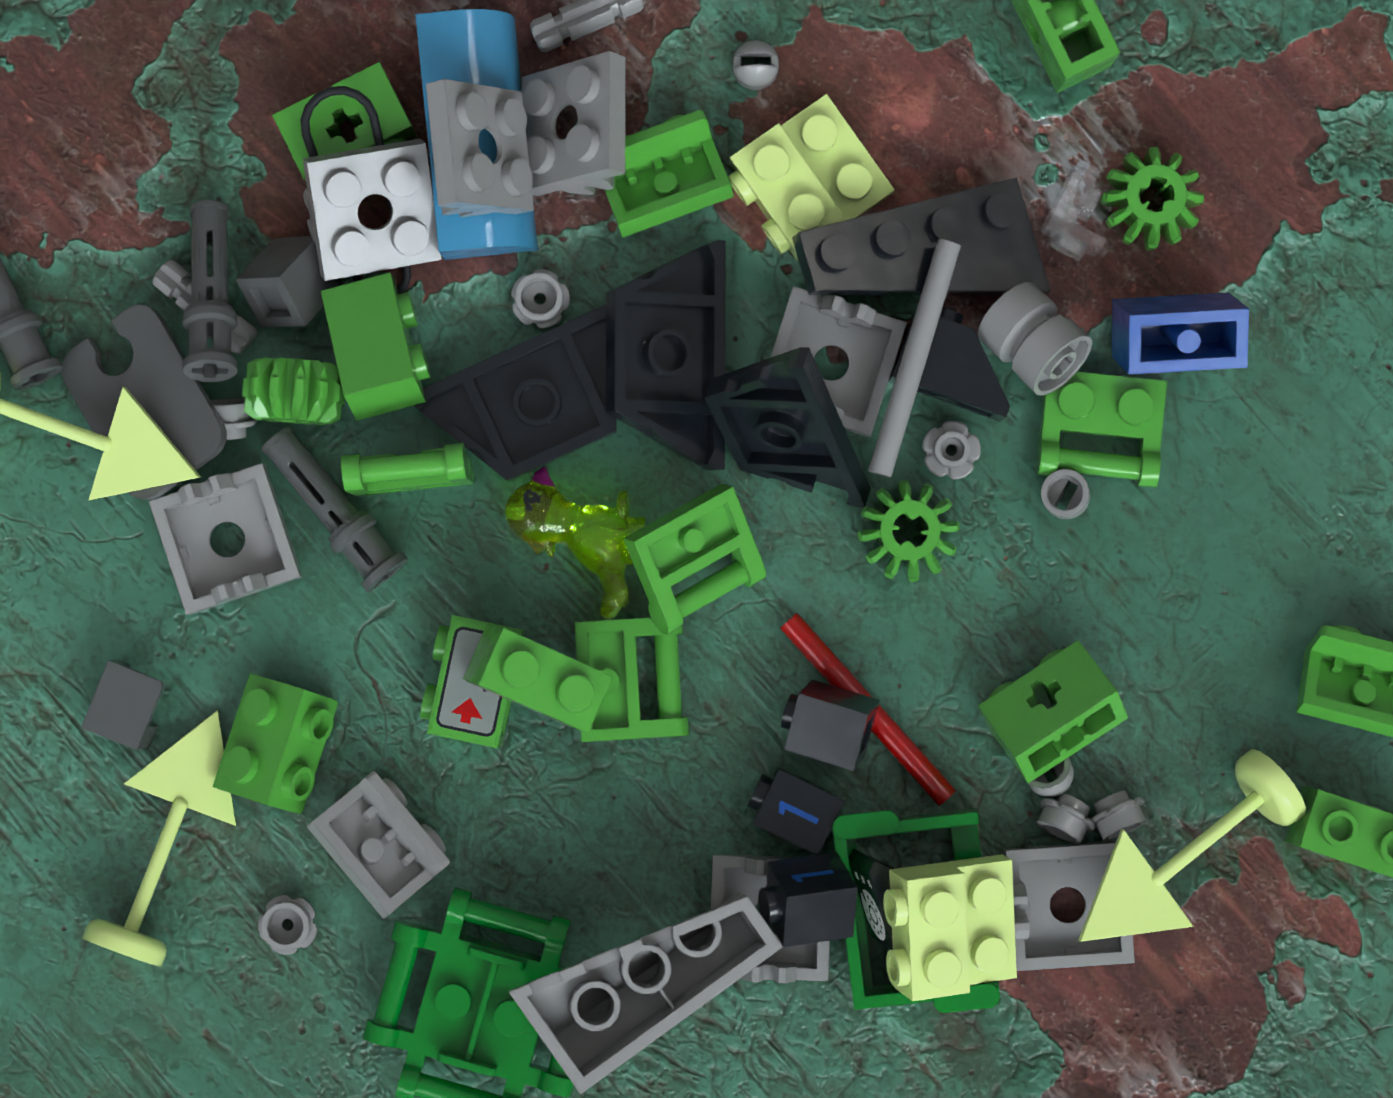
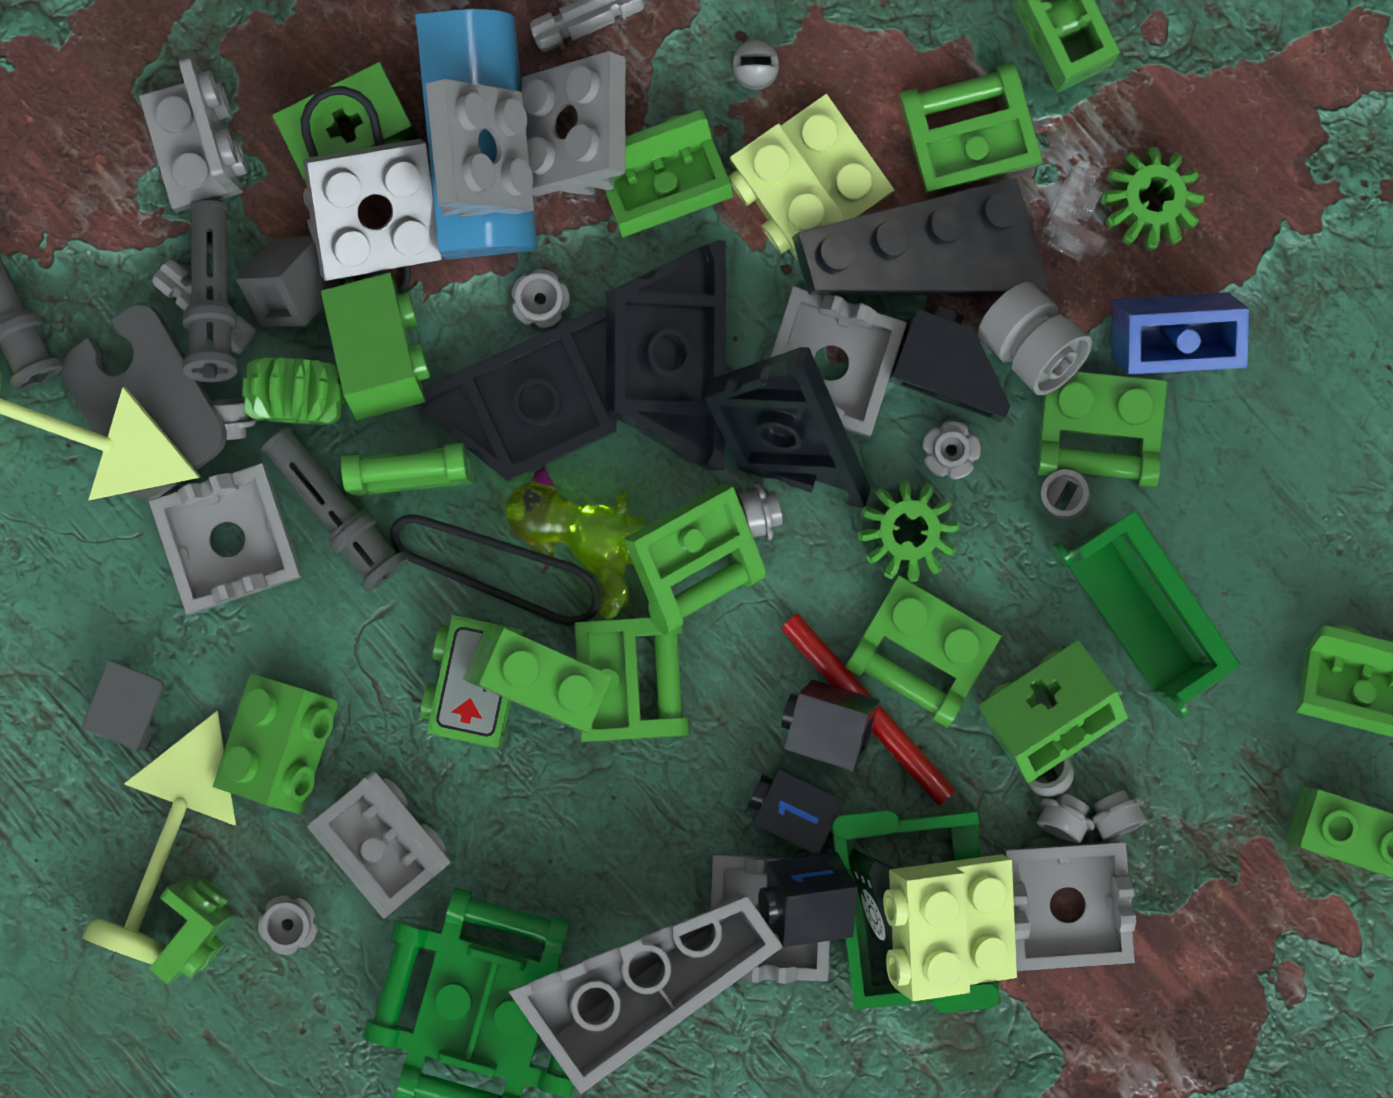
light grey bar [868,239,961,478] -> none
yellowish green piece [1078,749,1306,942] -> none
none -> light grey bracket [139,57,248,213]
none -> bright green bracket [149,877,235,985]
none -> black piece [390,514,601,625]
none -> light grey plate [737,483,782,541]
none -> bright green plate [844,576,1002,728]
none -> bright green plate [898,62,1043,196]
none -> green piece [1049,510,1241,718]

